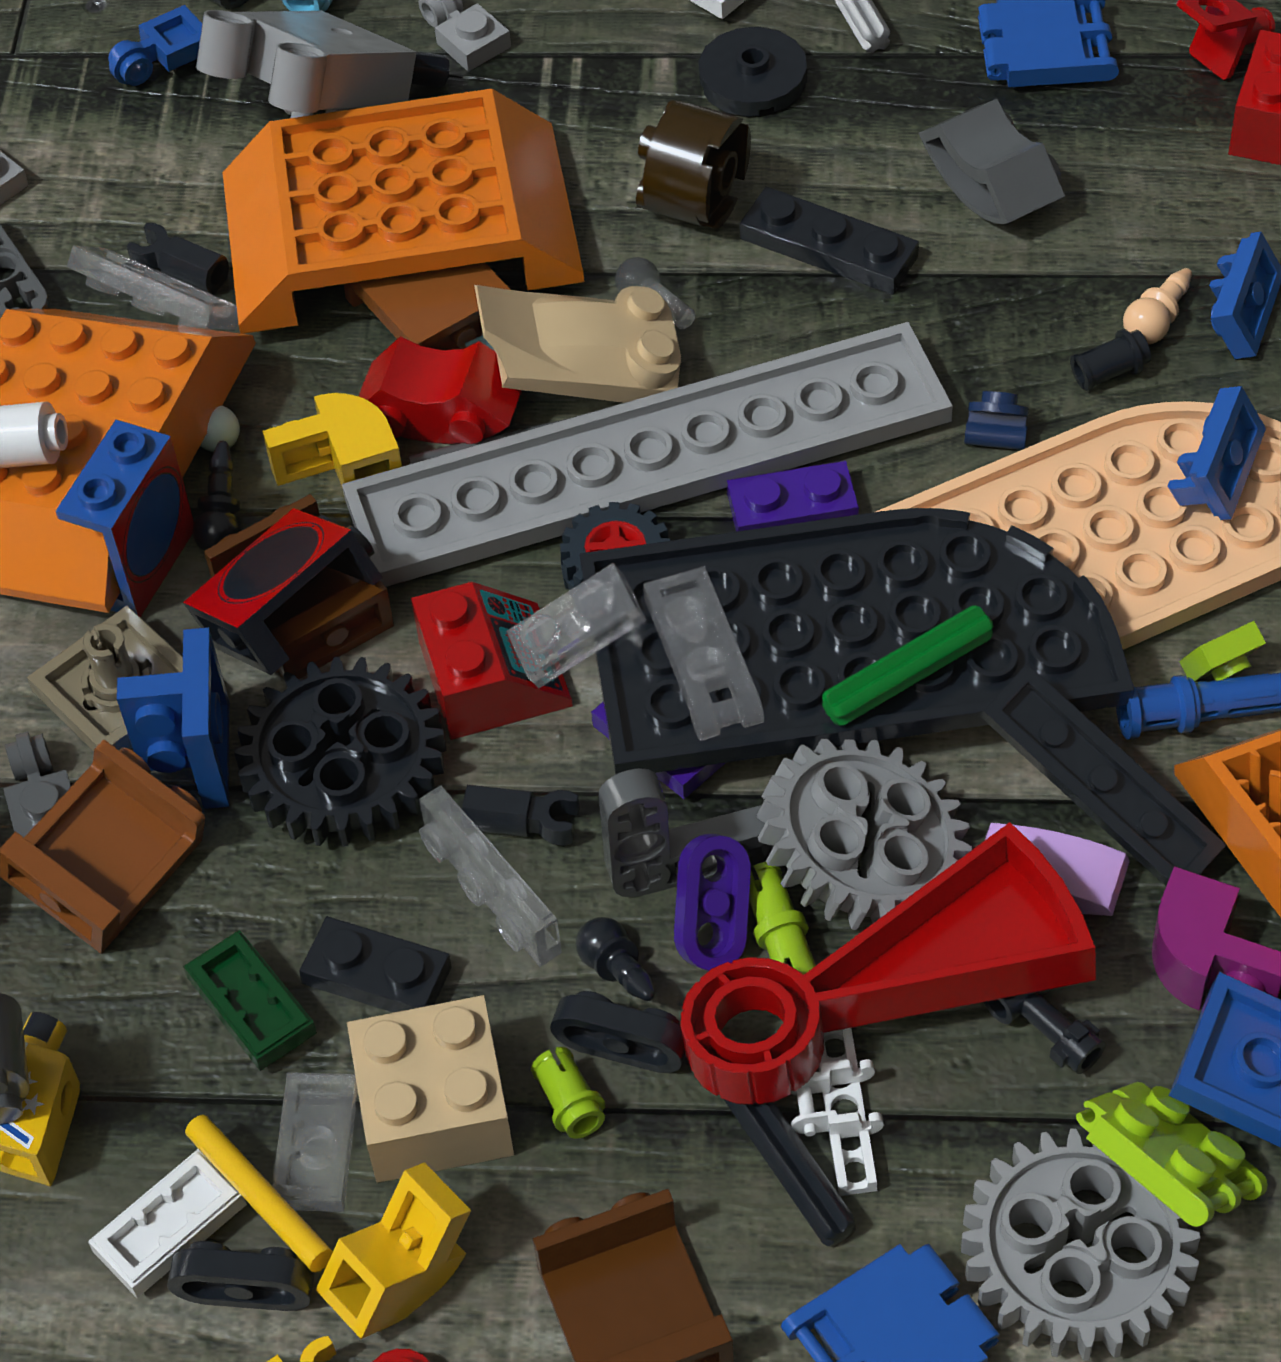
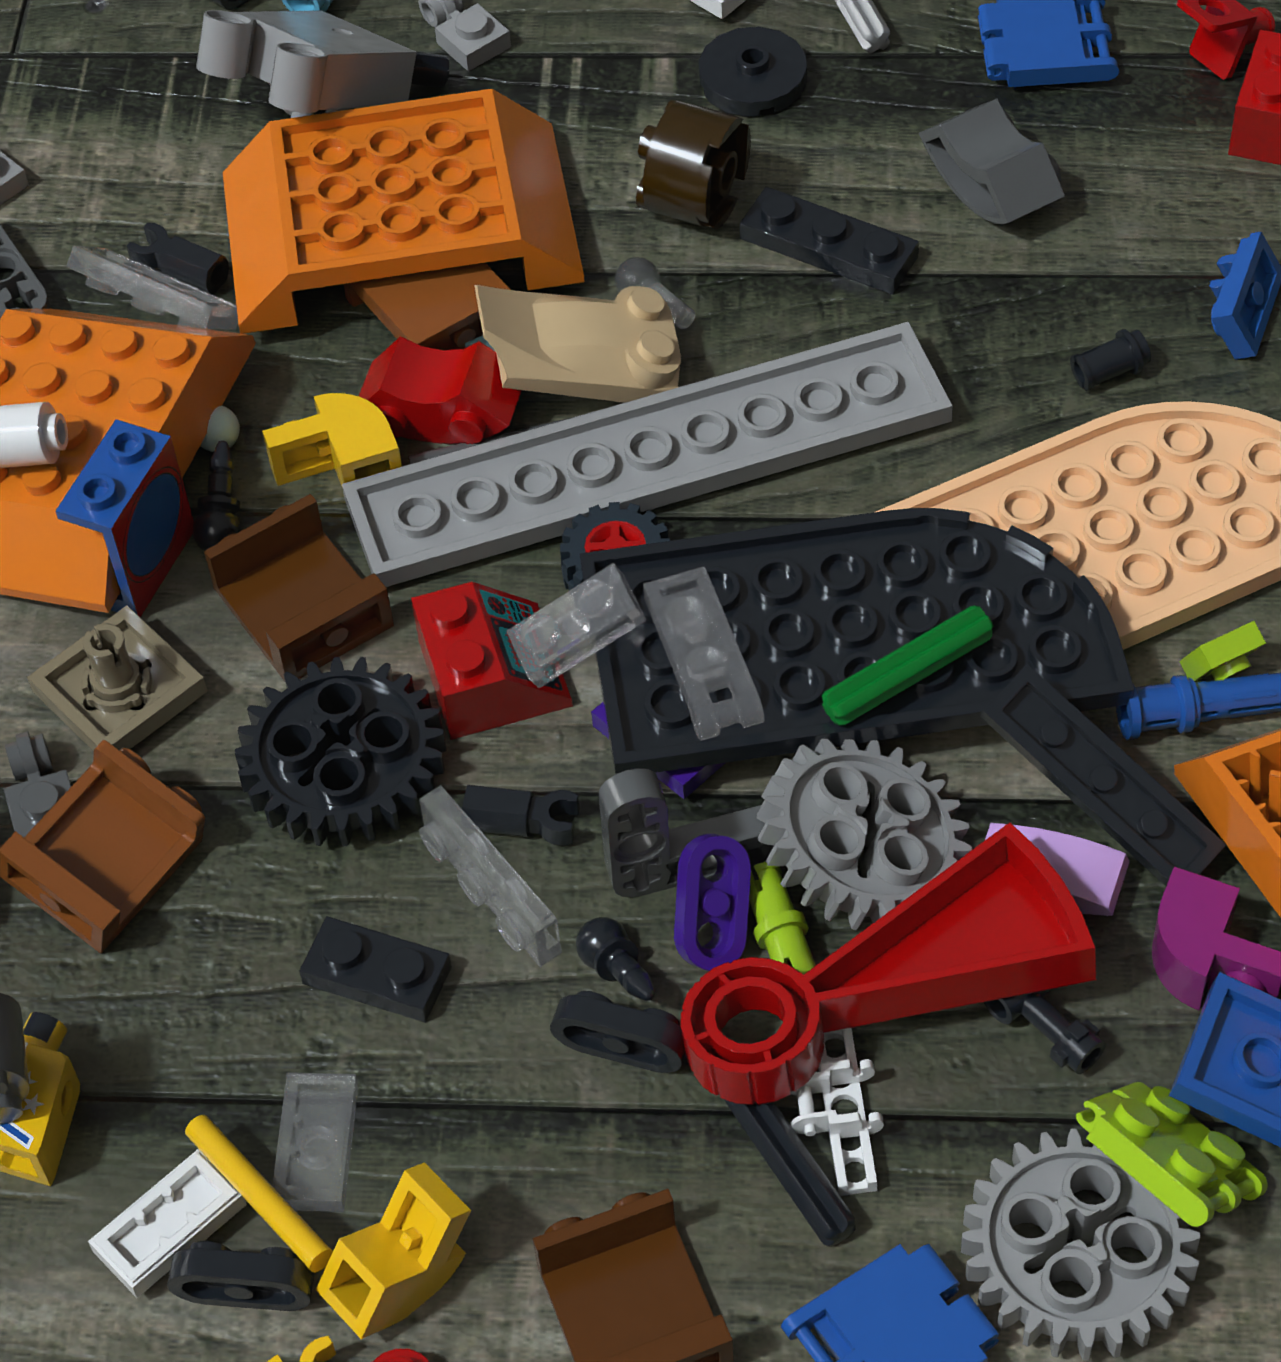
blue plate [108,5,202,86] -> none
blue bracket [117,627,230,809] -> none
black panel [183,508,383,675] -> none
dark green plate [183,930,317,1071] -> none
tan brick [347,995,514,1183] -> none
lime pin [531,1047,605,1139] -> none
dark purple plate [727,461,859,532] -> none
dark blue plate [964,391,1029,450] -> none
light nougat bar [1123,268,1192,345] -> none
blue plate [1168,386,1266,520] -> none

